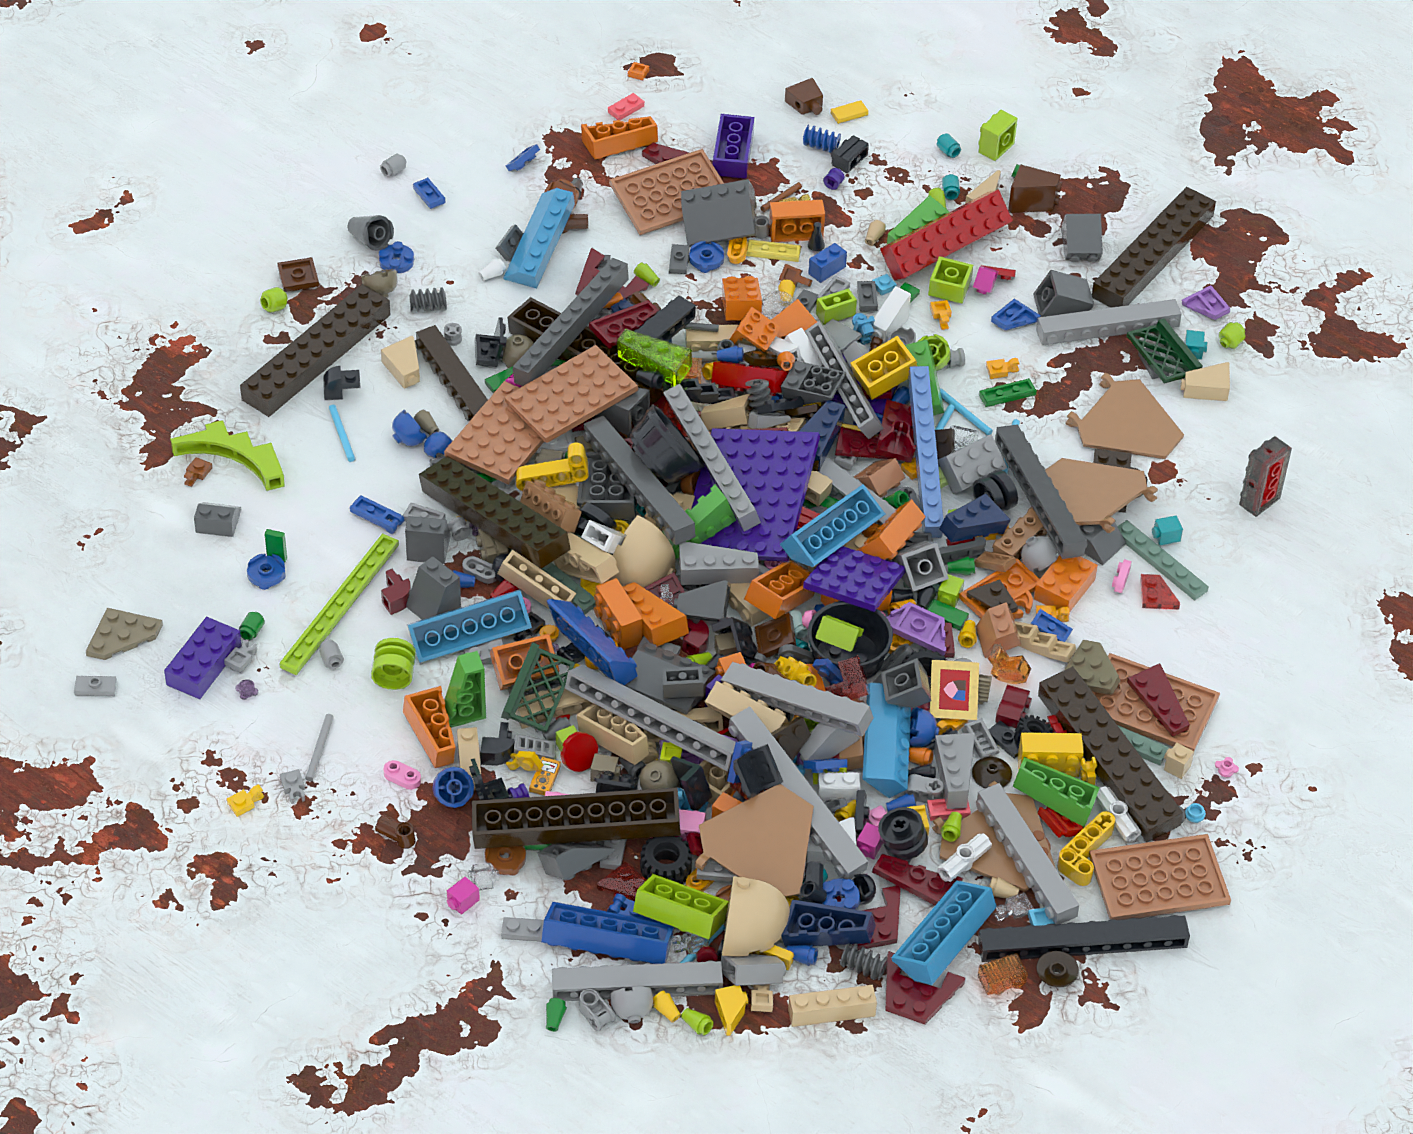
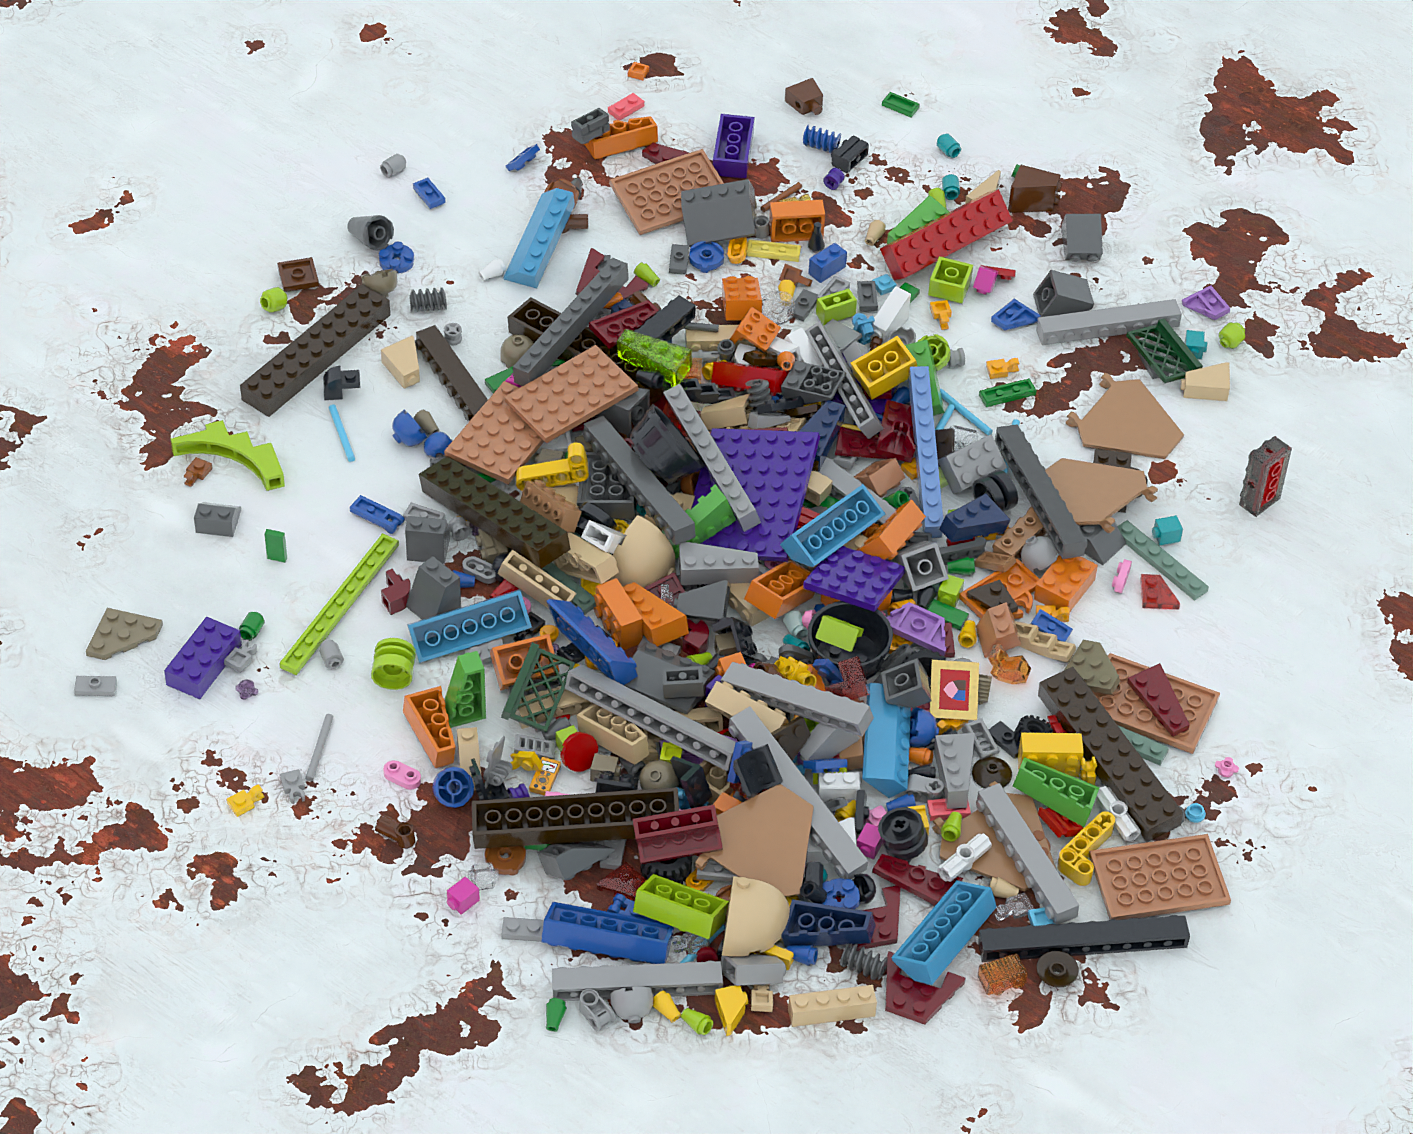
blue plate [247,553,286,590] -> none
black bracket [475,317,507,367] -> none
black brick [480,722,515,766] -> none
dark grey plate [495,224,524,261] -> none
blue cone [717,346,744,364] -> none
reddish brown plate [755,613,797,658] -> none
orange slope [771,299,817,340] -> none
yellow tile [830,100,869,124] -> none
lime brick [978,109,1018,161] -> none
dark red brick [995,684,1032,728] -> none
dark brown brick [1091,186,1216,308] -> none
tan brick [1164,743,1194,779] -> none
none -> light grey hinge [483,736,512,788]
none -> dark grey brick [571,108,610,144]
none -> dark red slope [633,804,723,865]
none -> green tile [882,92,920,118]

